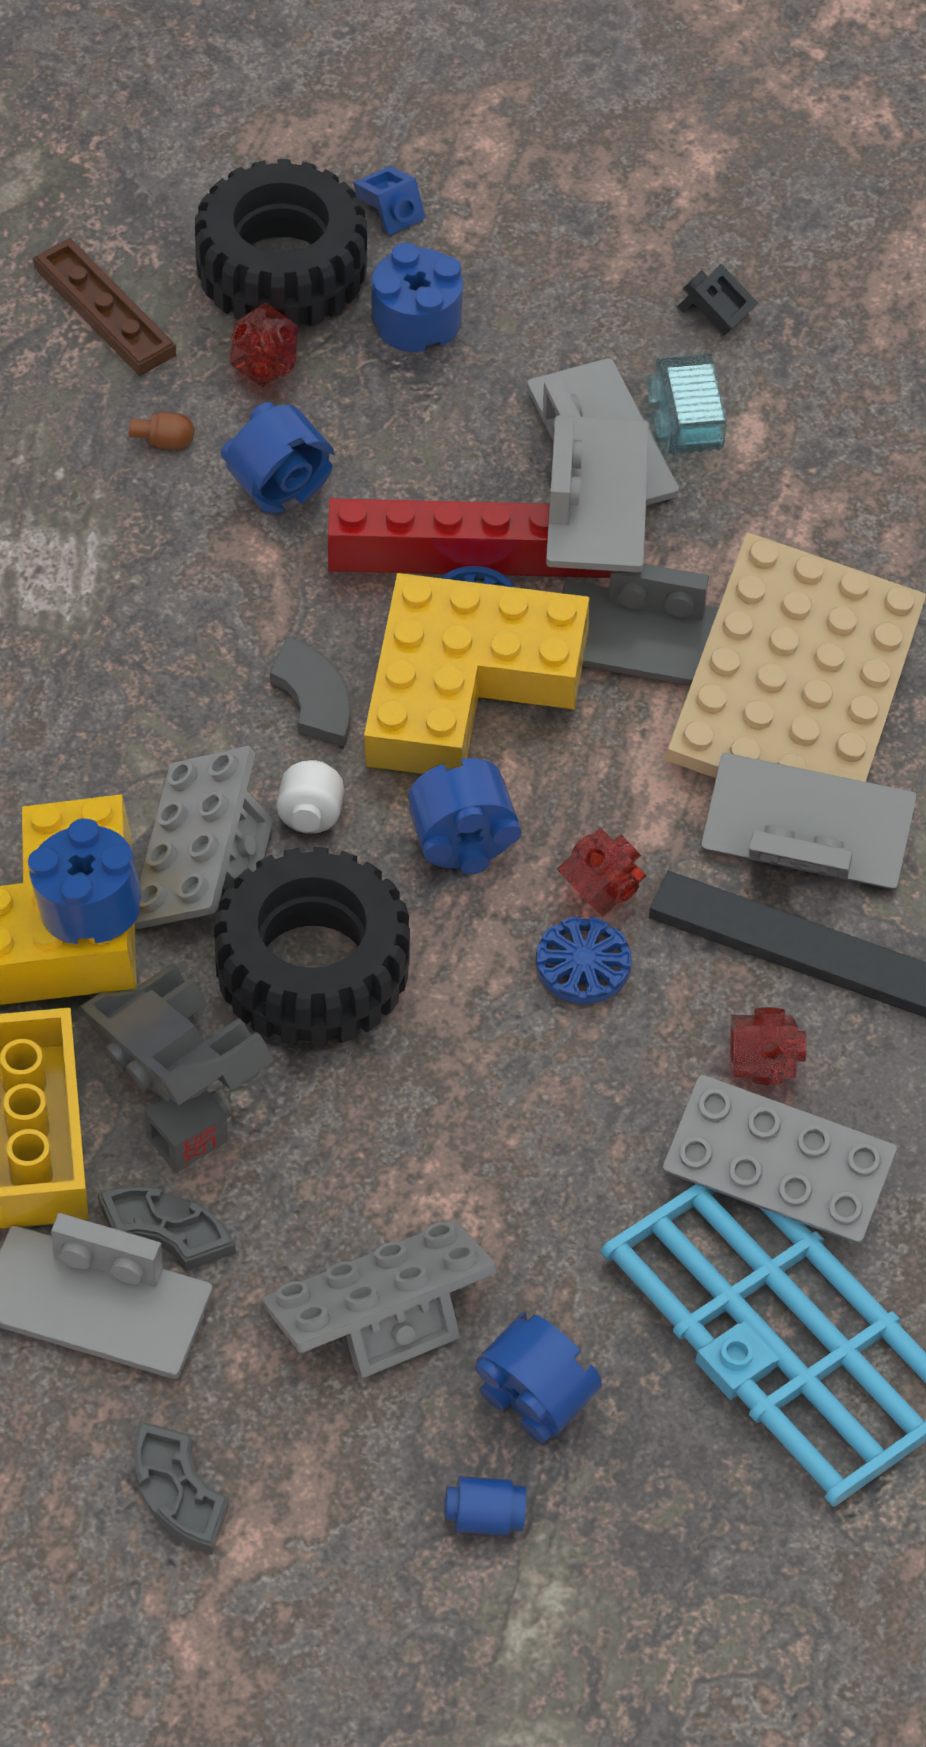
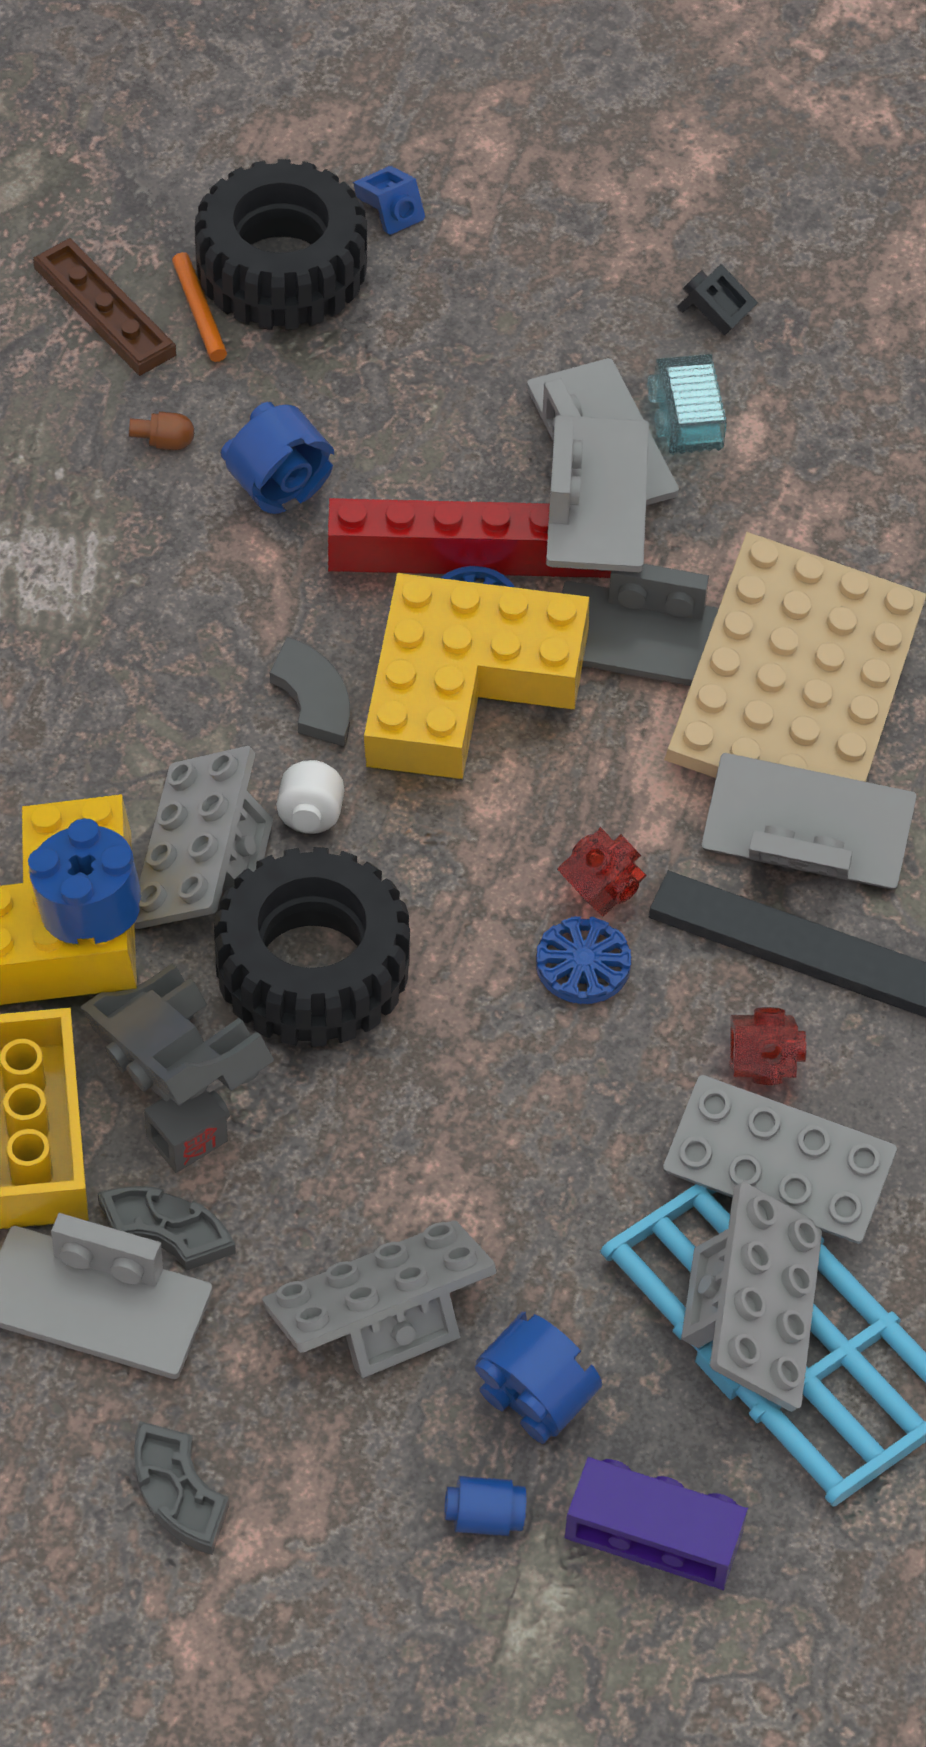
clear red brick [229,303,299,387] -> none
blue brick [371,243,463,352] -> none
blue brick [408,758,522,875] -> none
none -> orange bar [172,252,227,362]
none -> dark purple brick [564,1457,748,1590]
none -> light grey bracket [681,1182,822,1412]

